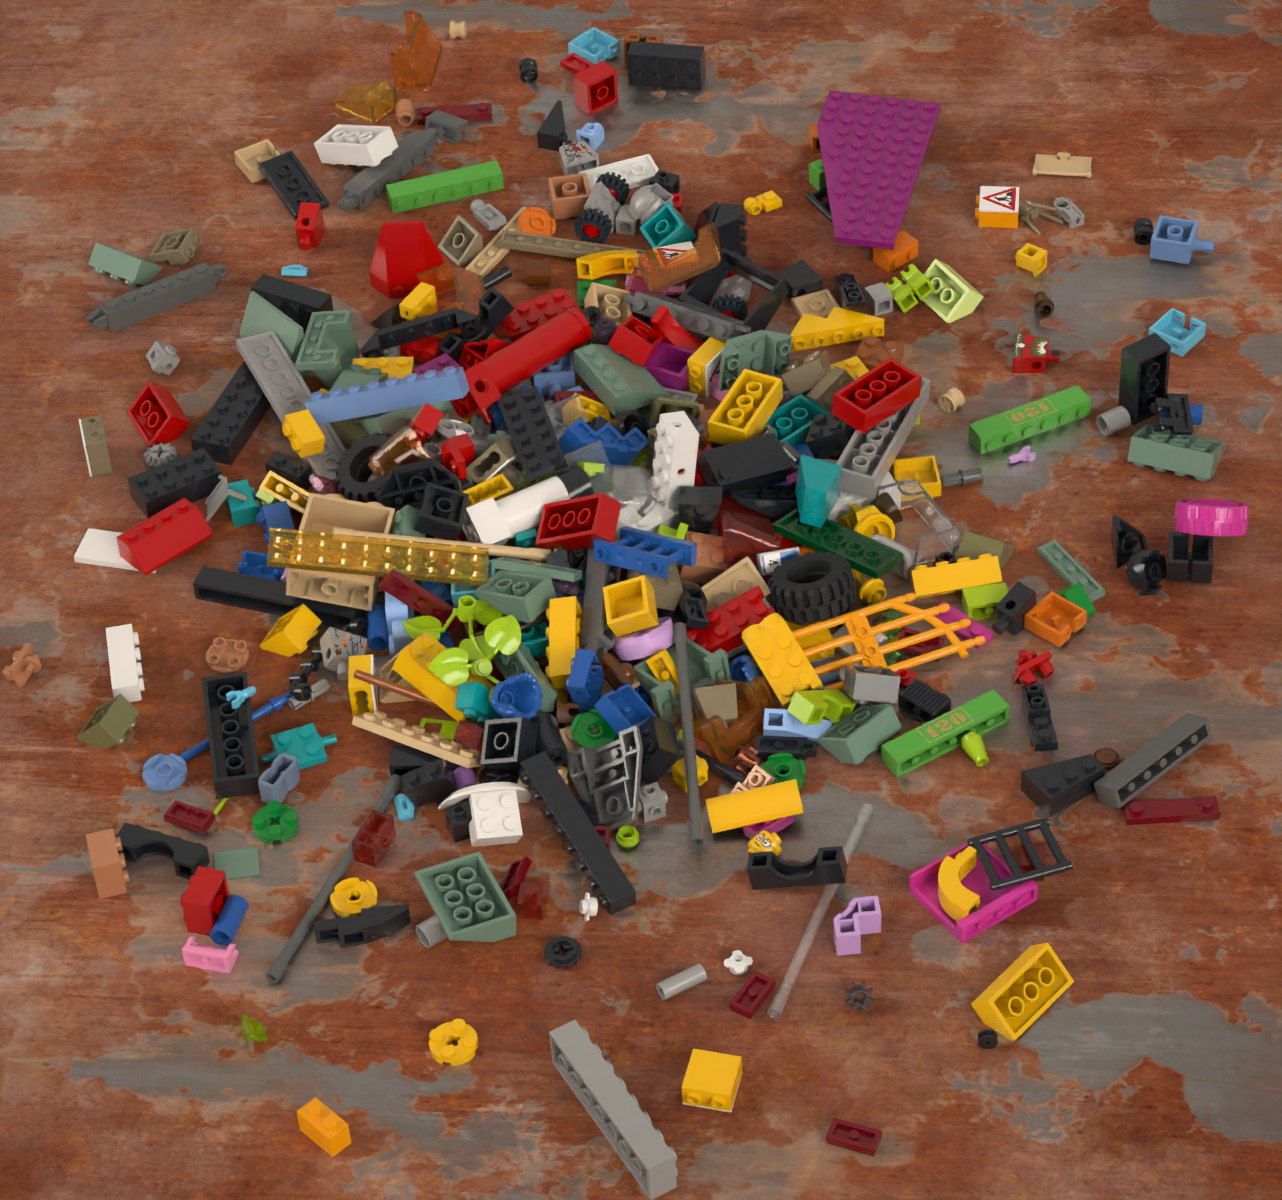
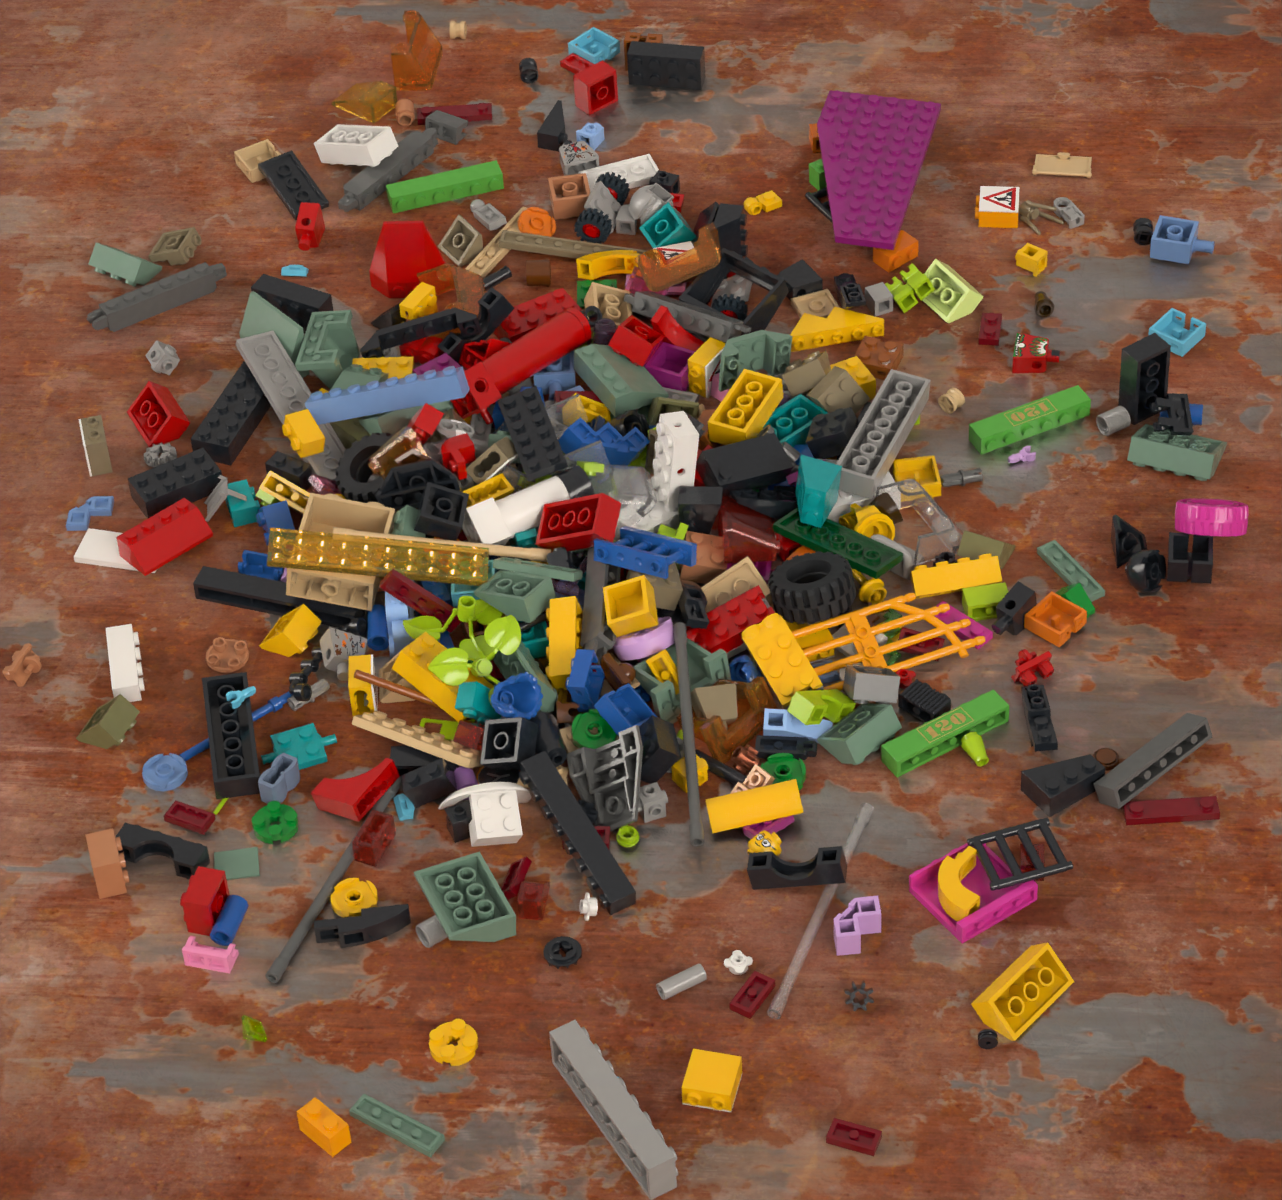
tile [756,547,800,576] -> none
red brick [832,358,922,434] -> none
none -> medium blue tile [66,496,114,531]
none -> red arch [311,758,400,822]
none -> sand green tile [349,1094,445,1158]
none -> dark red plate [978,313,1002,346]

